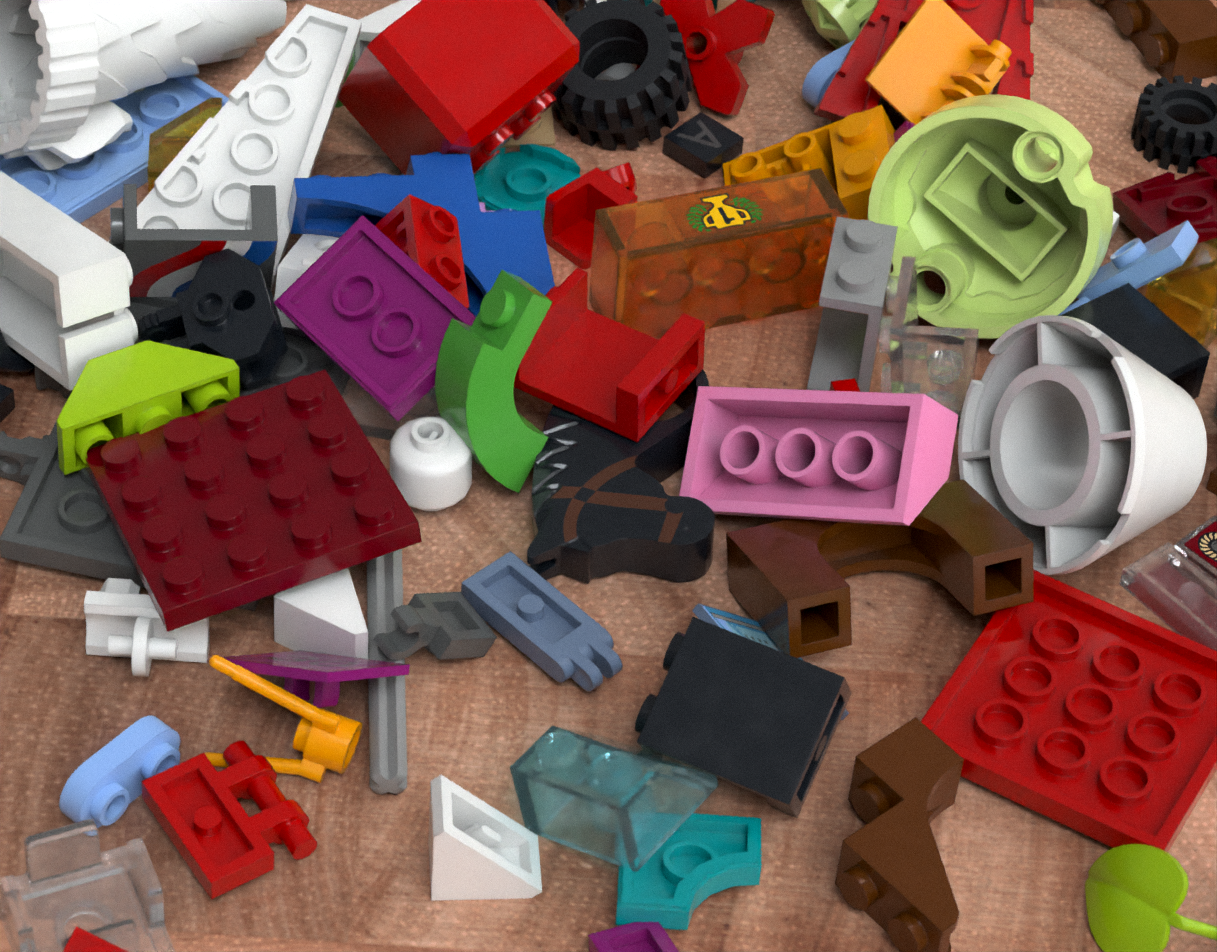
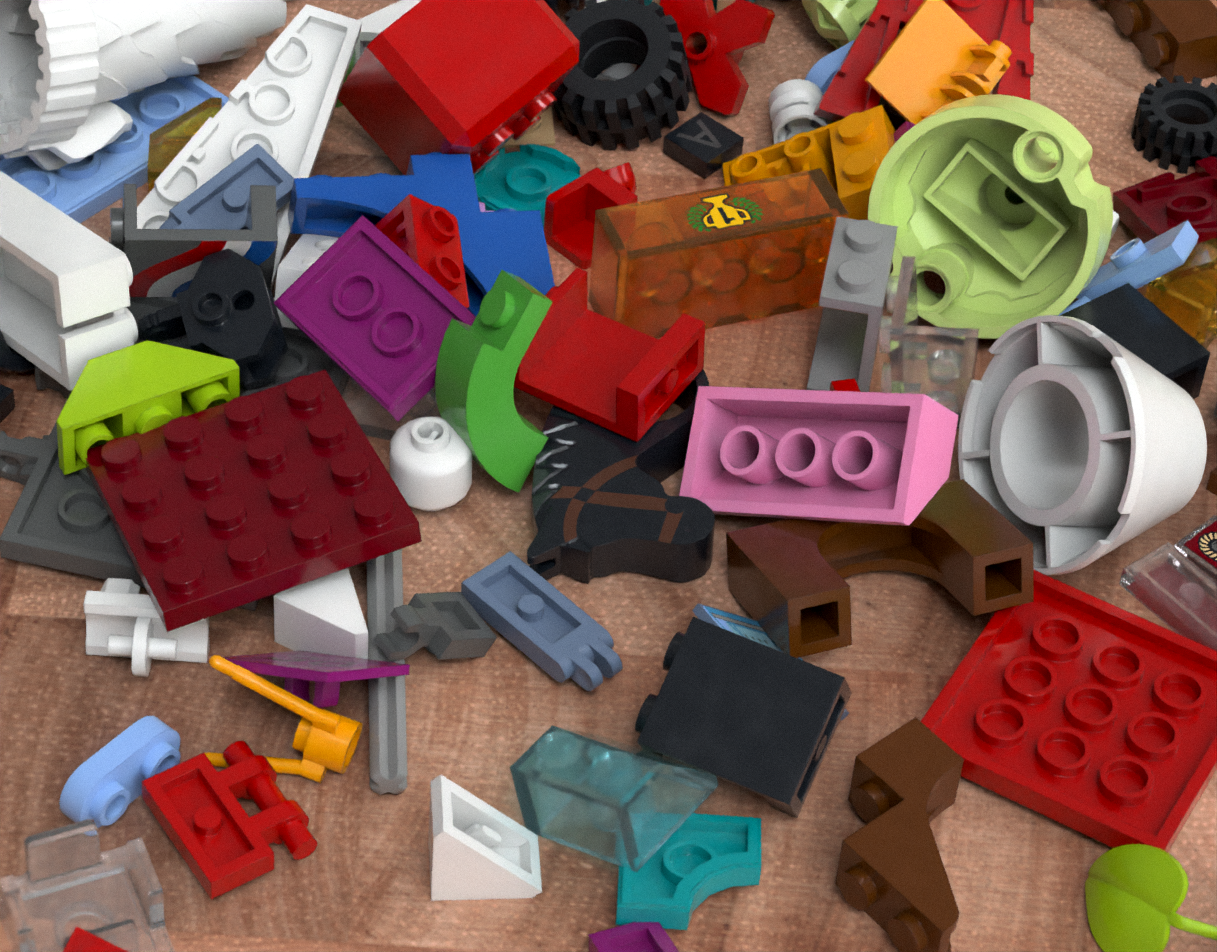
none -> sand blue hinge [159,144,294,230]
none -> white wheel [768,79,828,144]

